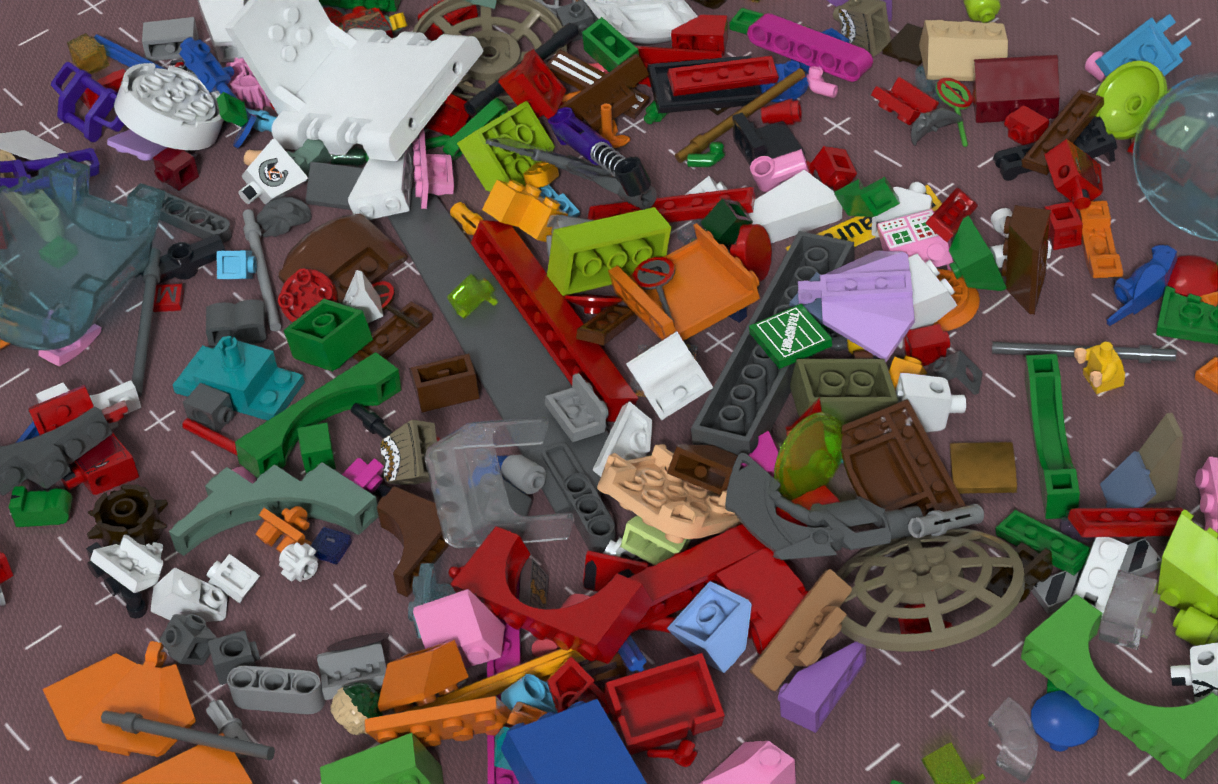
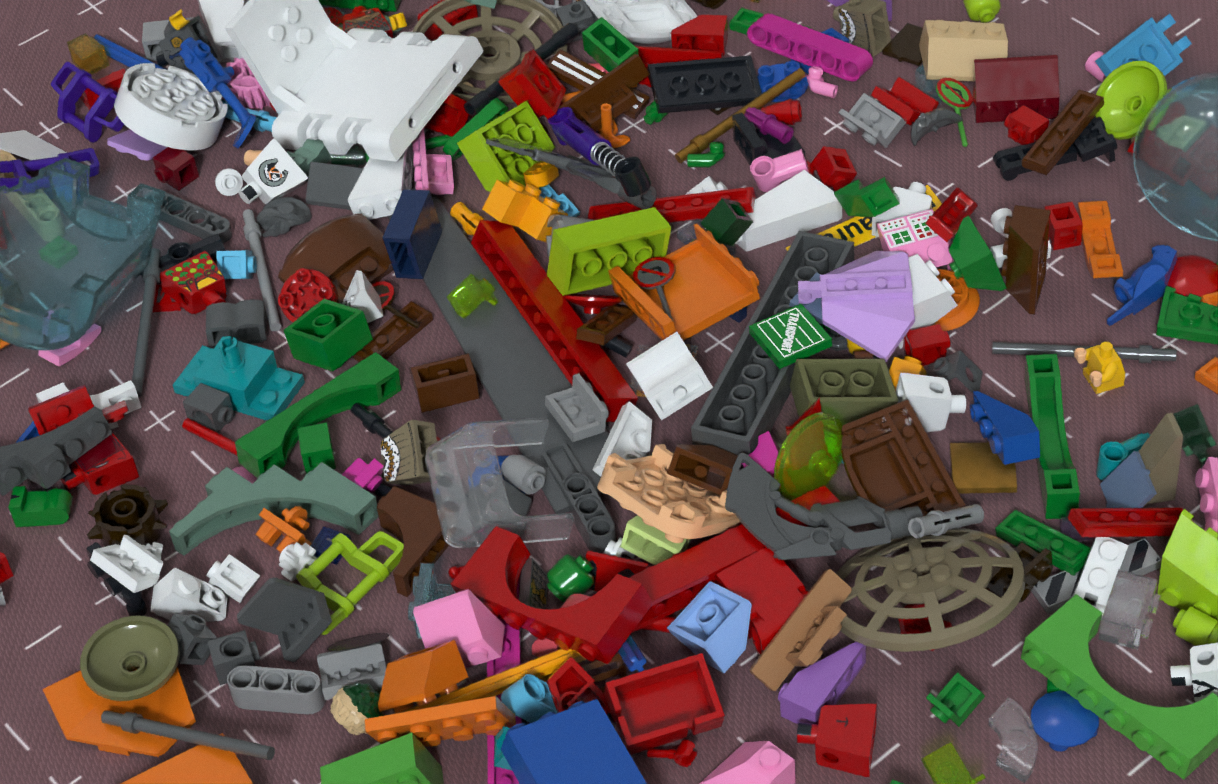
light grey axle [206,700,252,758] -> none
green plate [217,92,248,127] -> none
orange tile [507,702,547,726] -> none
red tile [667,56,779,96] -> none
red tile [730,224,772,282] -> none
red torso [1044,139,1103,210] -> none
none -> olive dish [80,616,180,701]
none -> dark grey torso [156,9,222,74]
none -> red torso [160,251,227,314]
none -> white plate [215,168,243,196]
none -> dark grey bracket [237,578,332,663]
none -> lime bar [296,531,404,635]
none -> dark blue brick [383,189,442,279]
none -> green head [547,554,594,602]
none -> black arm [601,336,633,358]
none -> magenta axle [744,107,794,144]
none -> red torso [797,703,877,777]
none -> light grey bracket [838,93,906,148]
none -> green bracket [926,672,985,727]
none -> blue slope [970,391,1040,465]
none -> teal piece [1096,432,1150,481]
none -> clear green brick [1173,404,1217,467]

